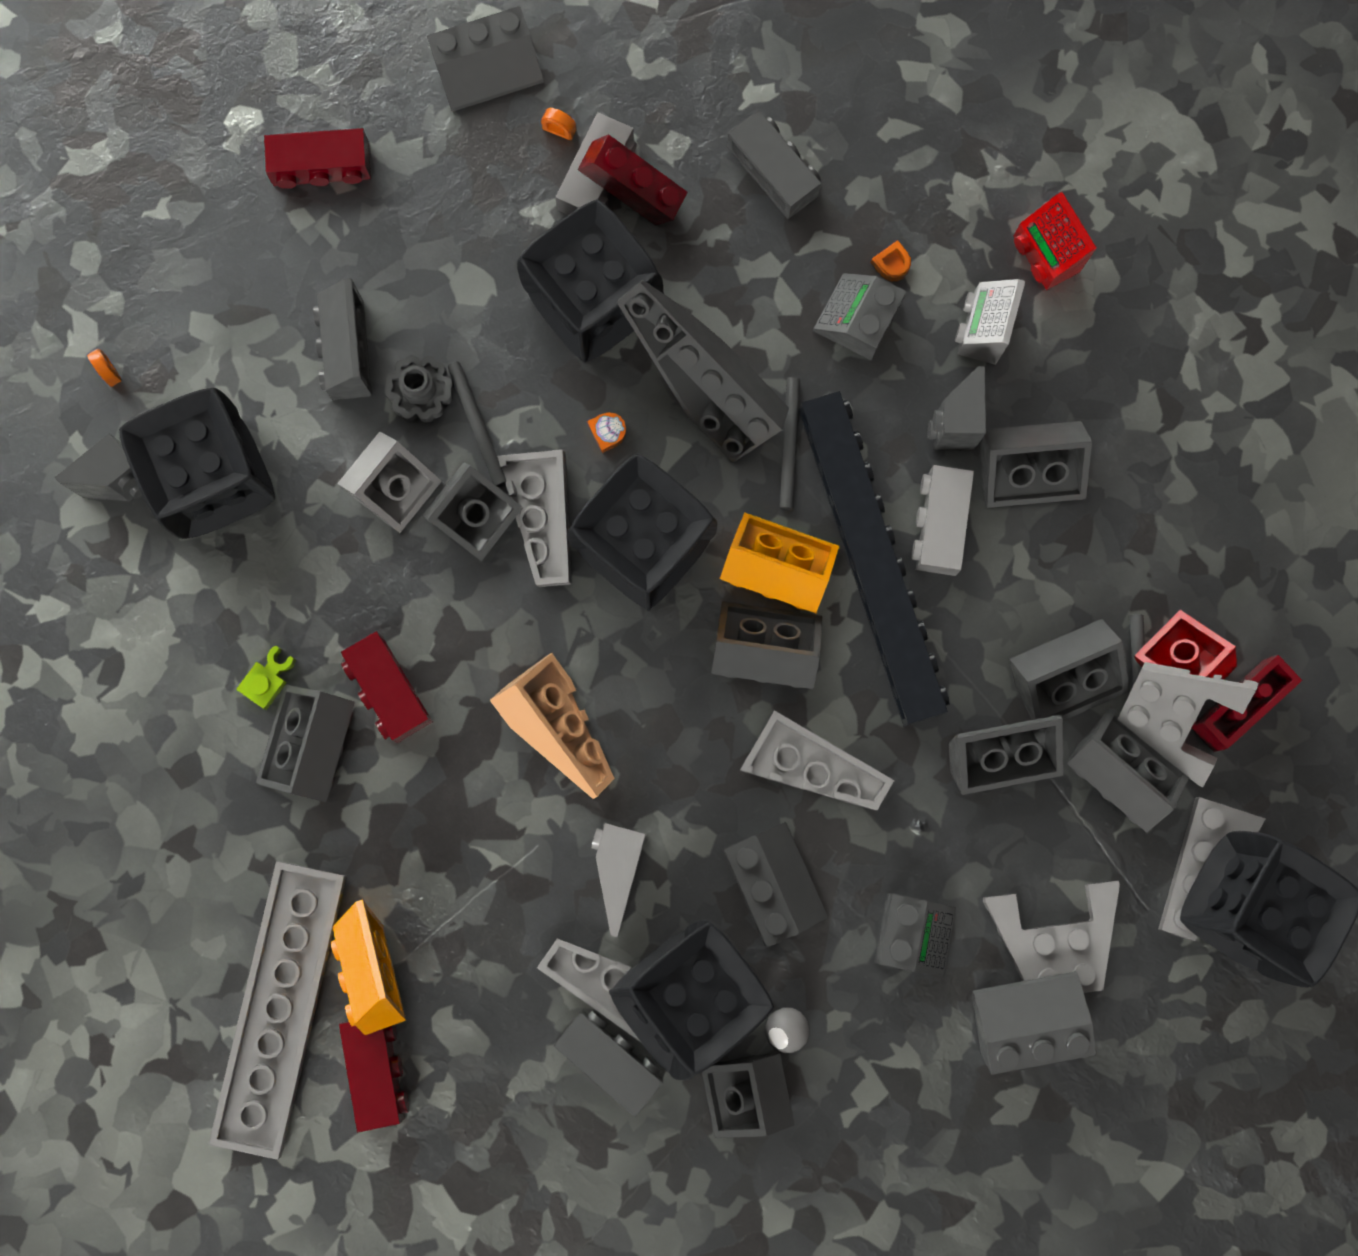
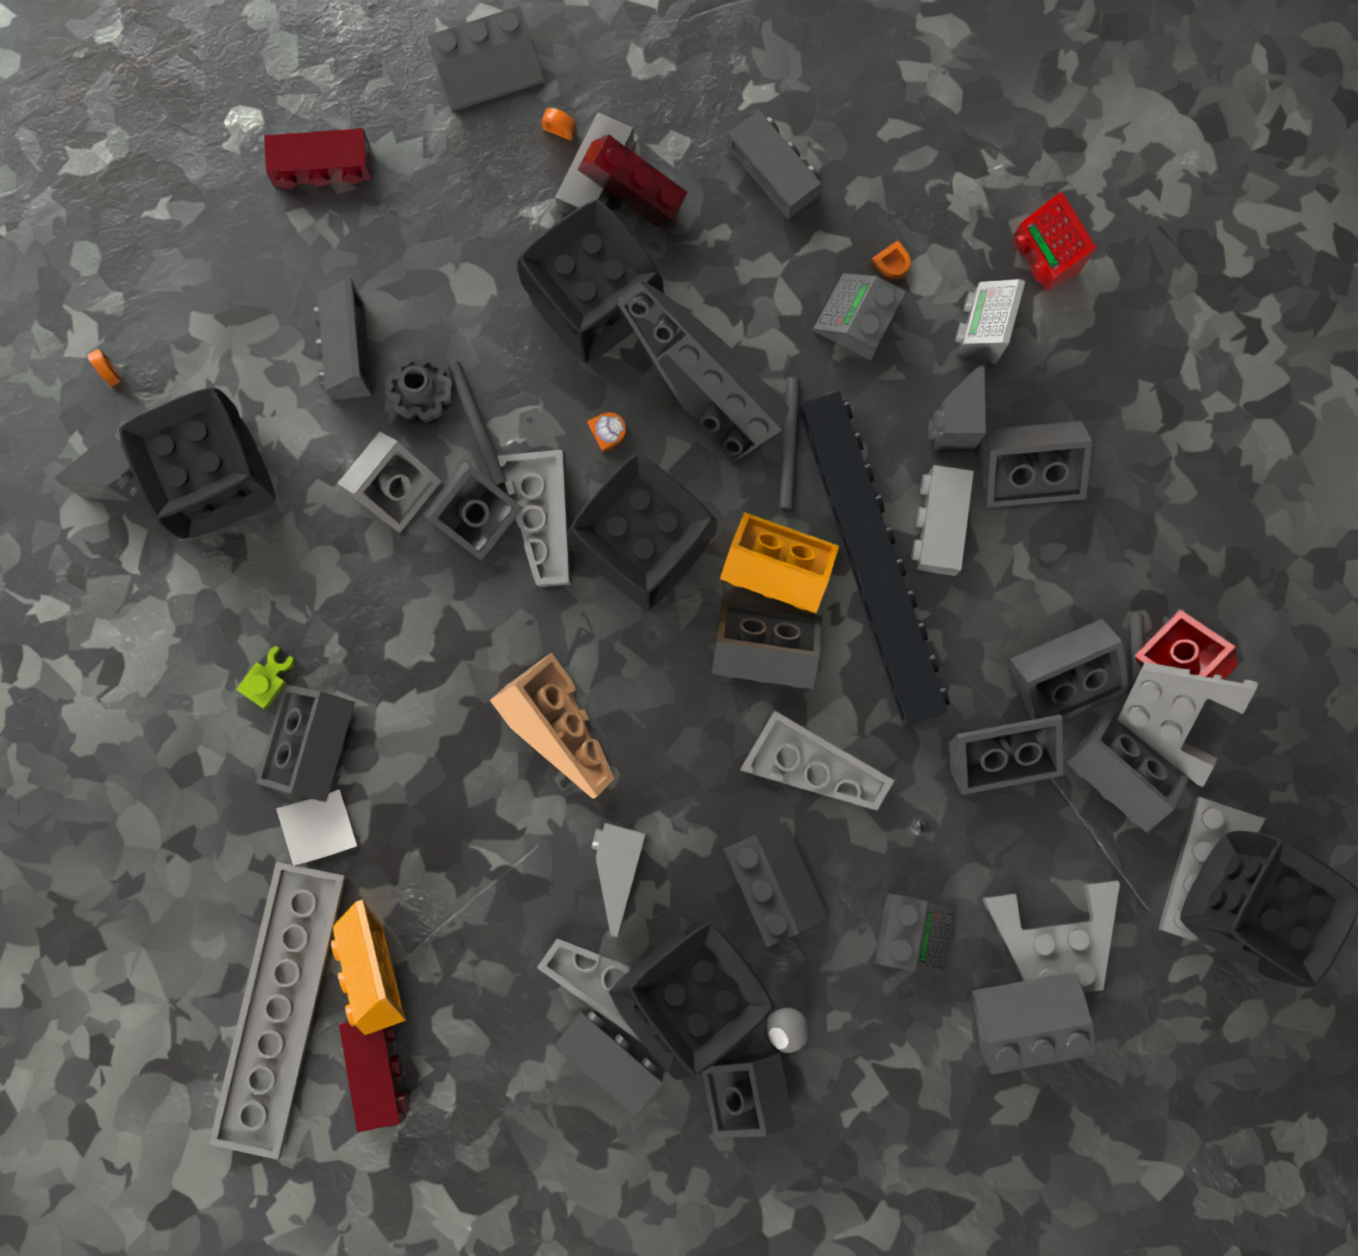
dark red brick [341,631,433,743] -> none
dark red brick [1192,655,1303,752] -> none
none -> white sticker [276,789,357,866]

